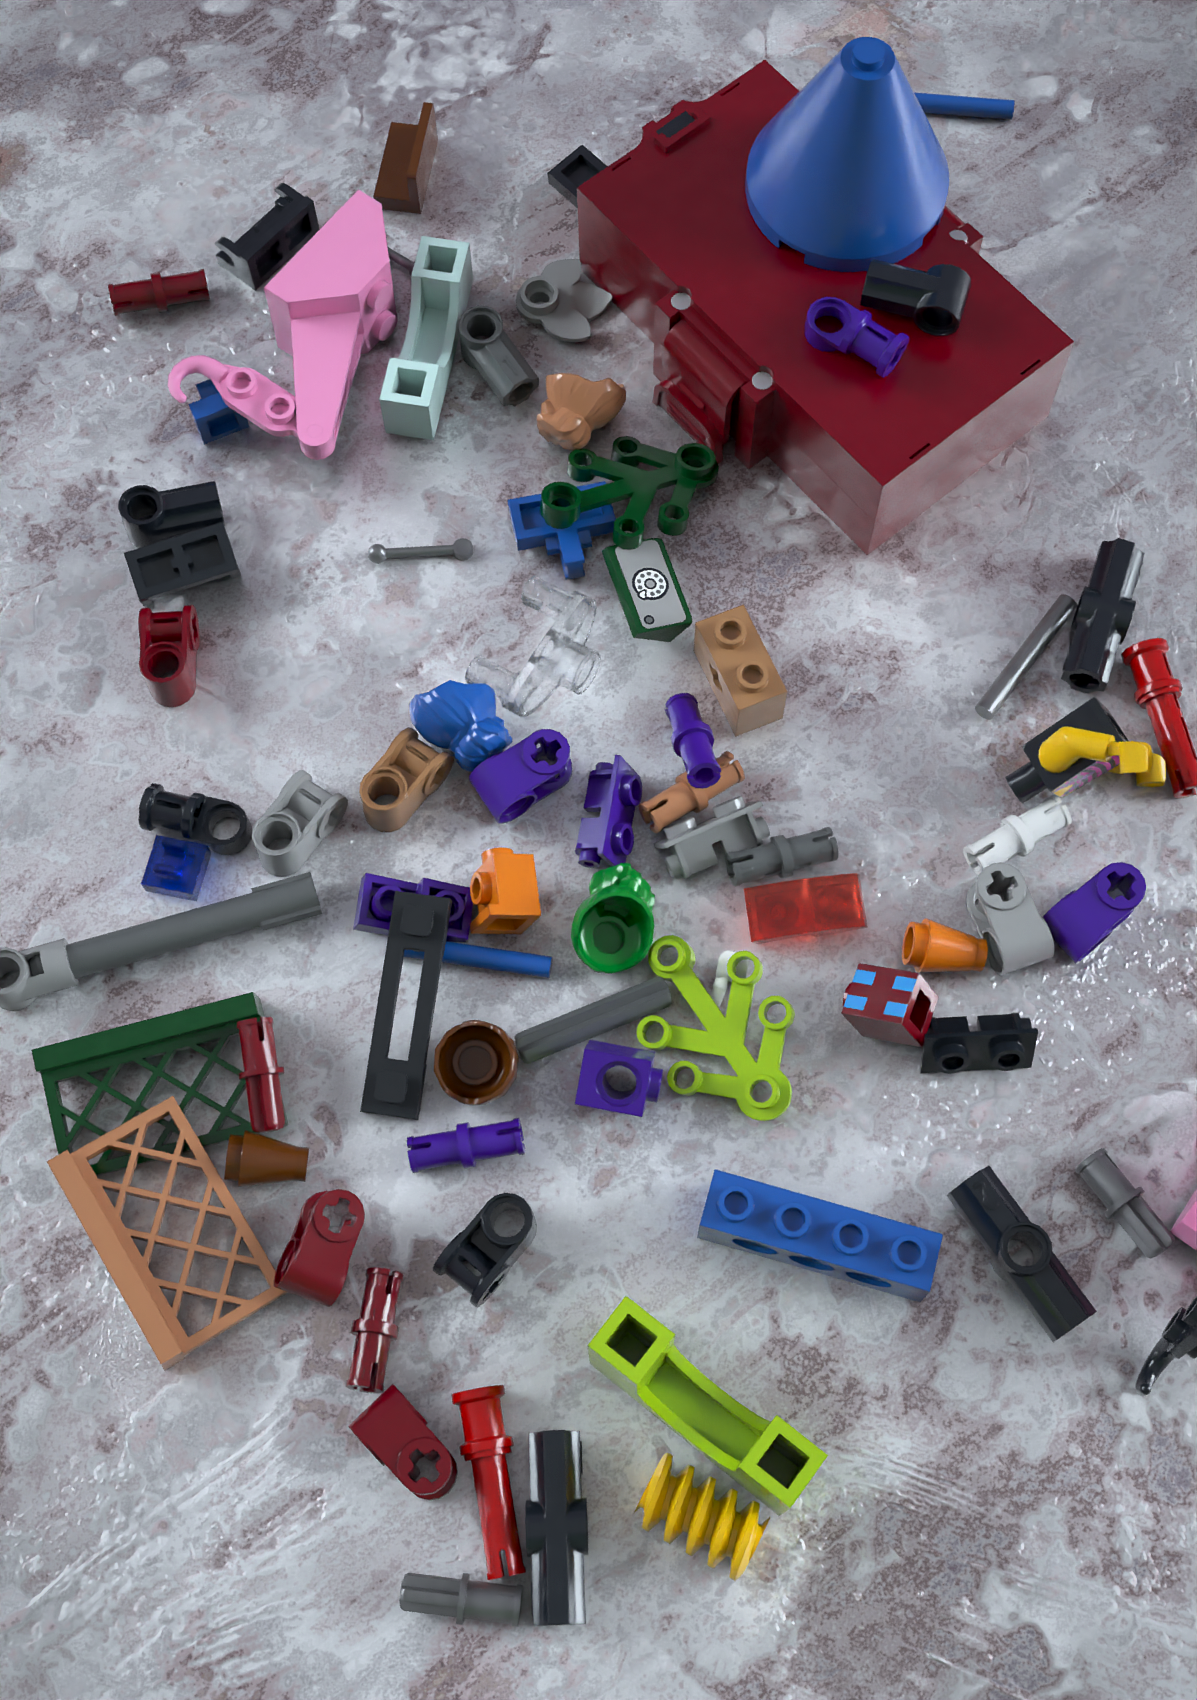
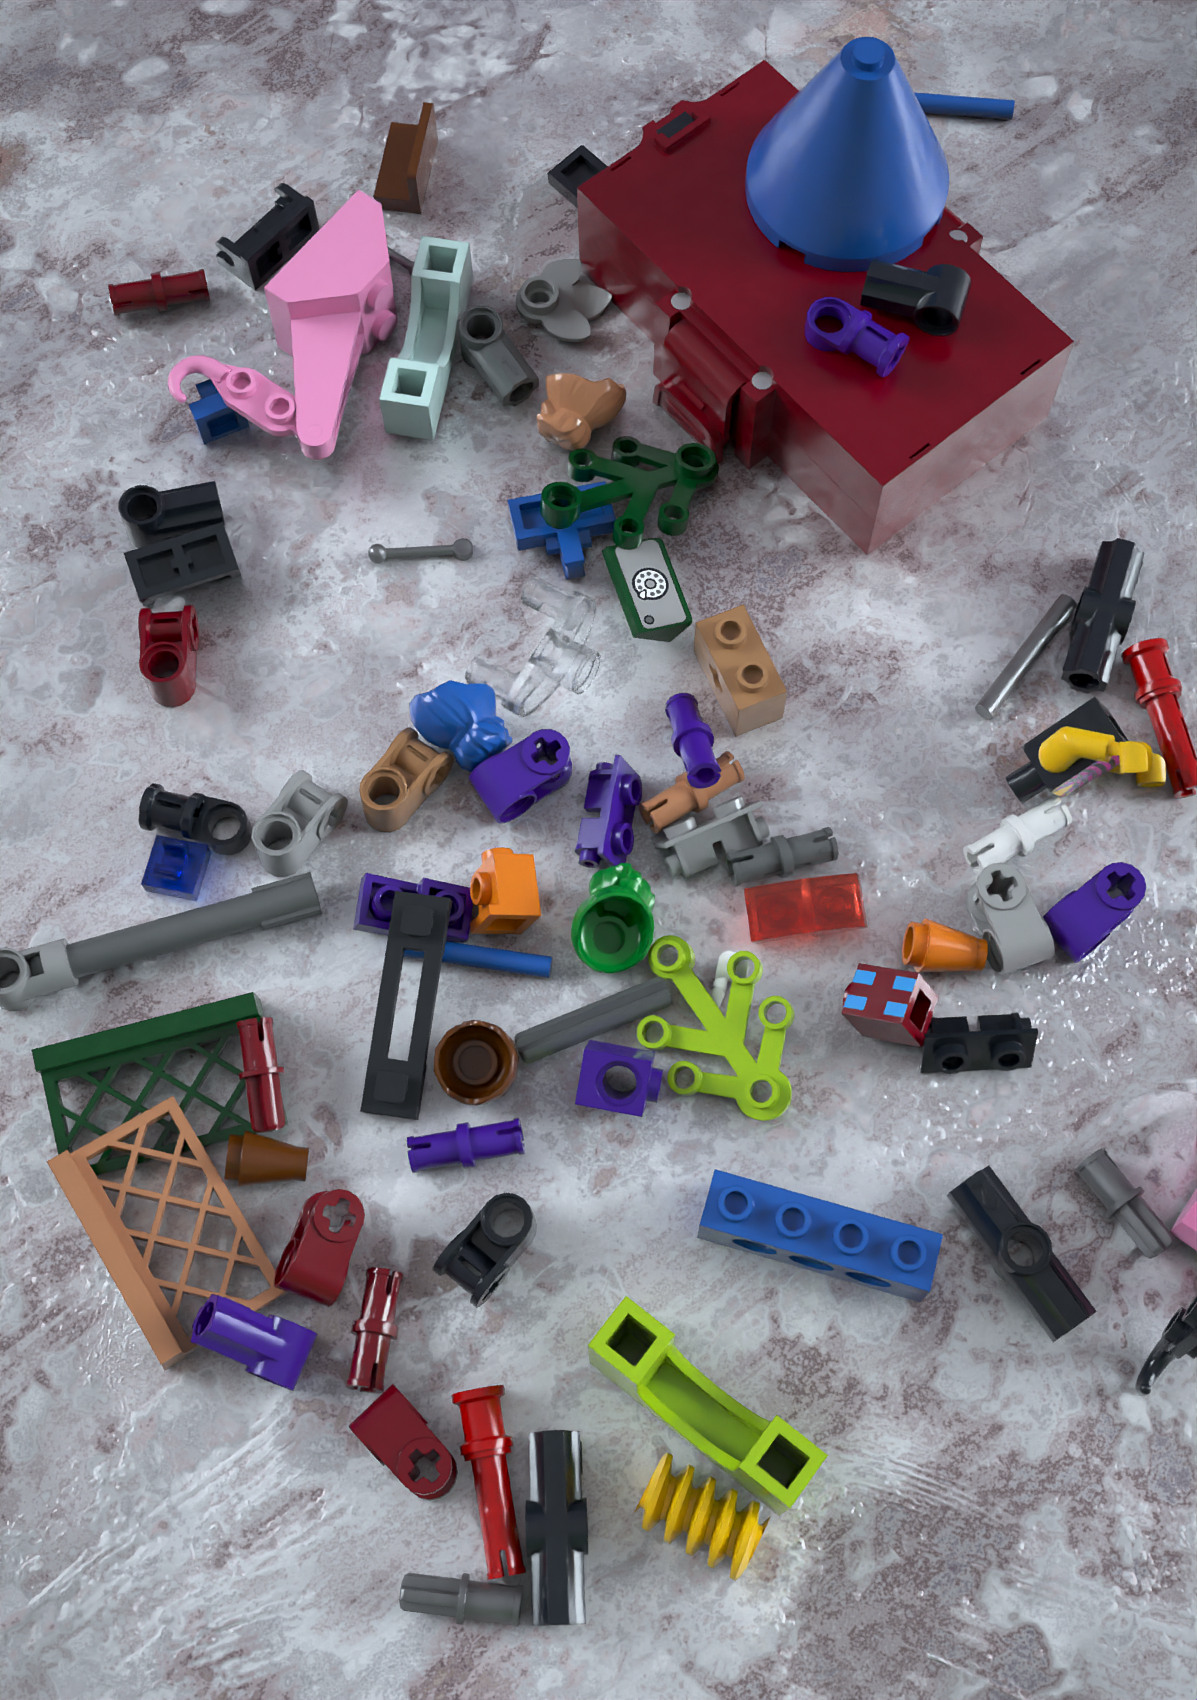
none -> dark purple piece [190,1294,318,1391]

